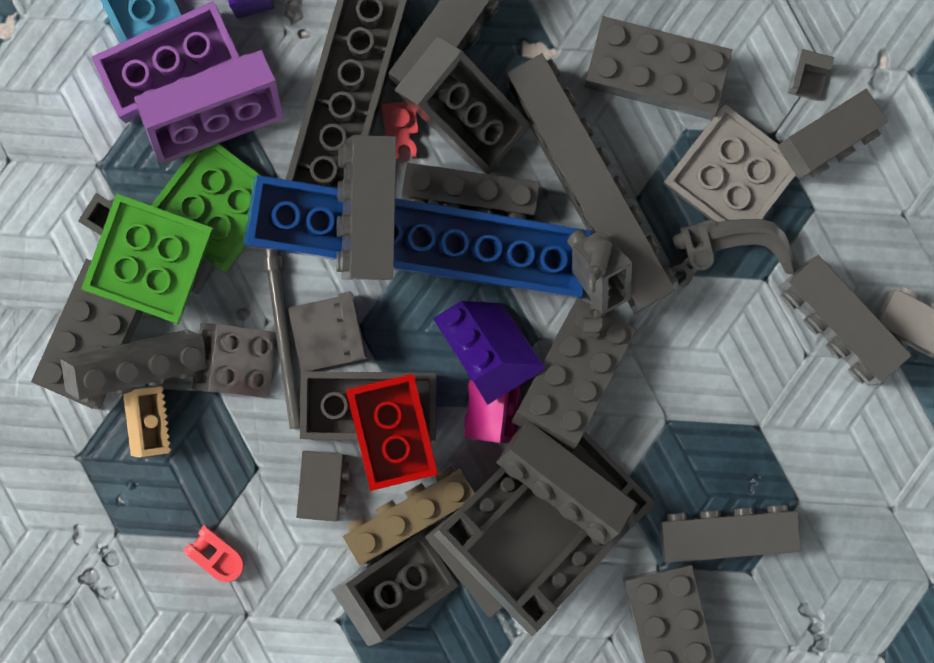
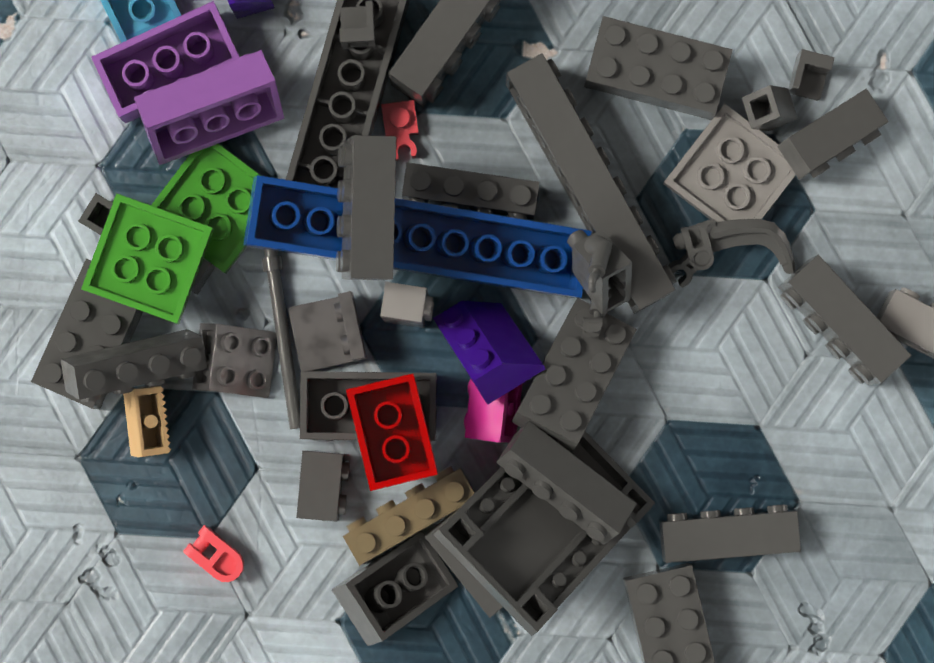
dark grey brick [395,37,530,174] -> none
none -> dark grey panel [339,1,376,49]
none -> light grey brick [380,282,434,328]
none -> dark grey brick [742,85,798,131]

